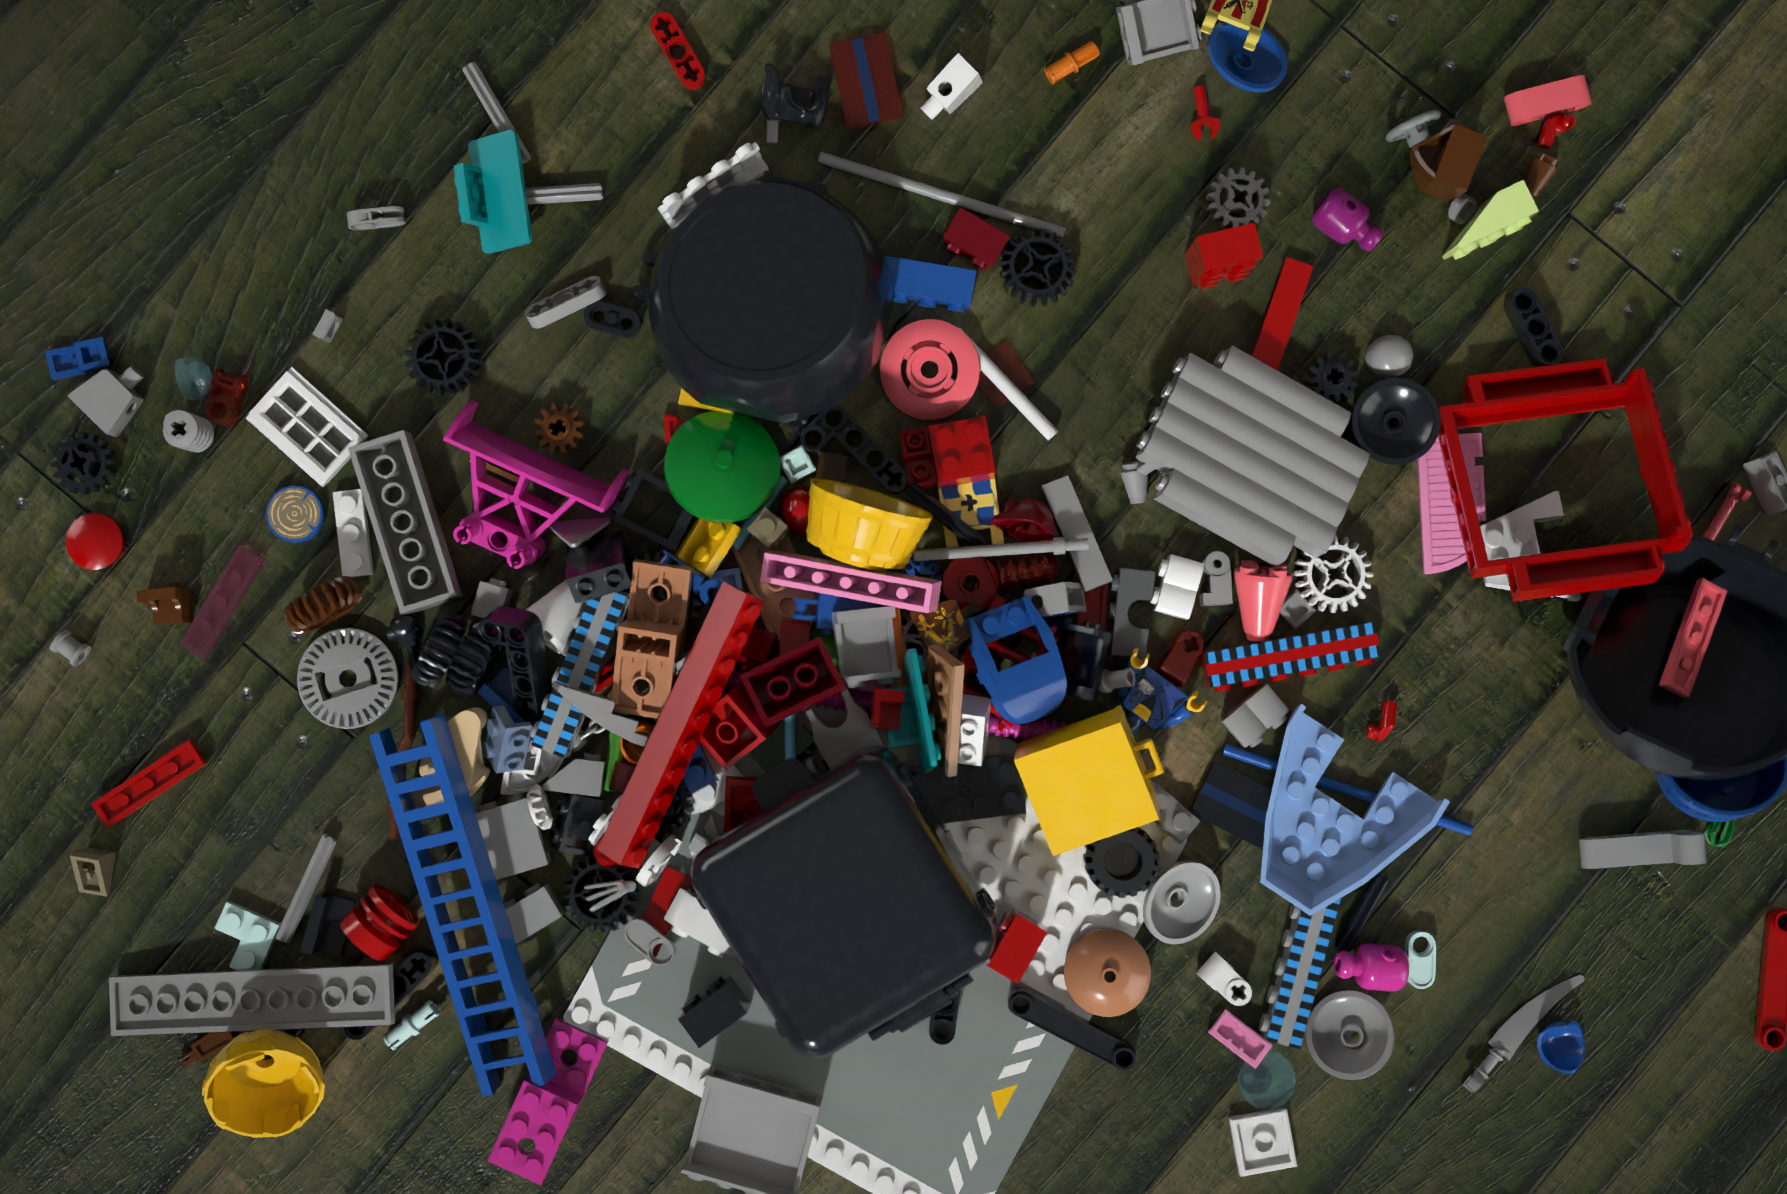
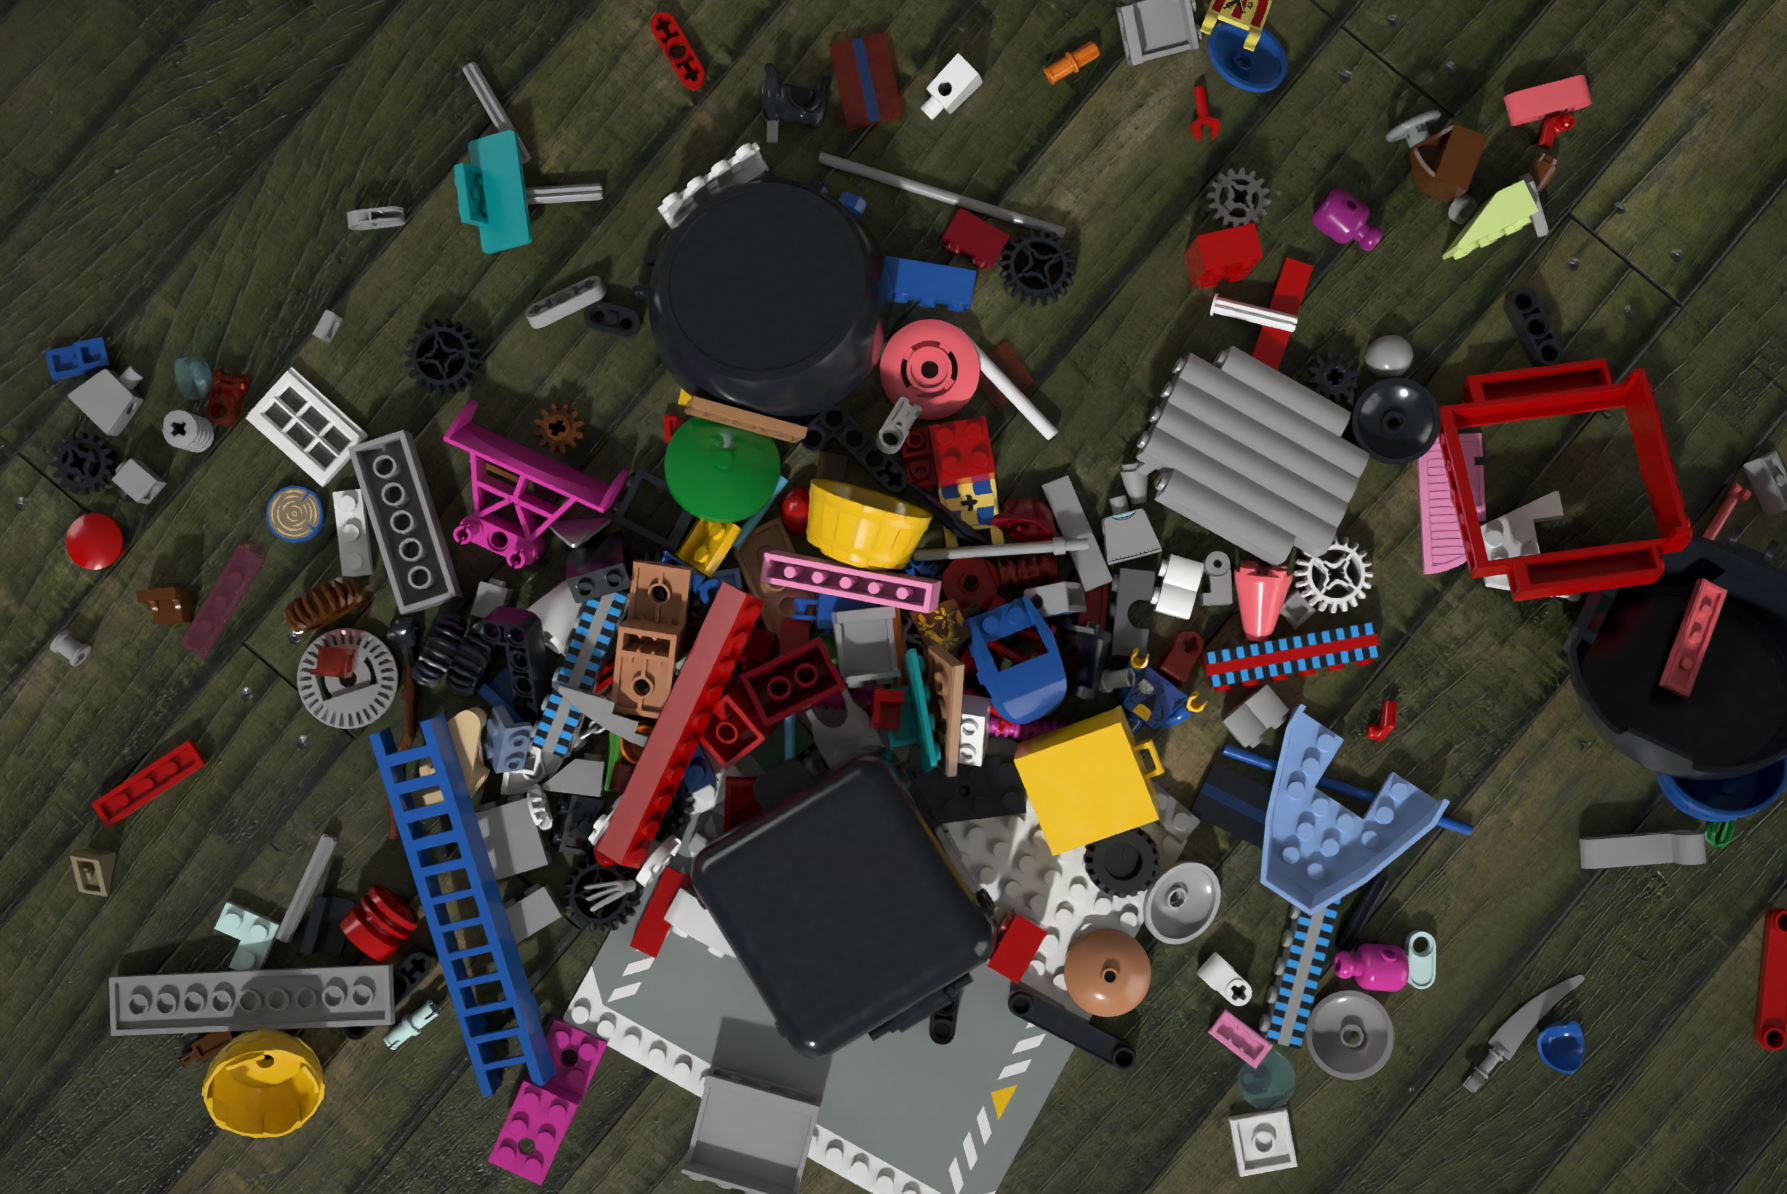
light grey piece [624,918,676,966] -> none
black brick [678,976,751,1048] -> none
dark tan brick [747,507,791,551] -> none
light aqua tile [780,445,816,484] -> none
none -> light grey brick [112,458,167,505]
none -> clear red panel [310,646,355,678]
none -> medium nougat tile [685,396,808,443]
none -> blue tile [839,191,867,216]
none -> white piece [876,397,922,454]
none -> light grey torso [1101,495,1162,566]
none -> white axle [1210,293,1298,332]
none -> light grey tile [1519,173,1549,237]

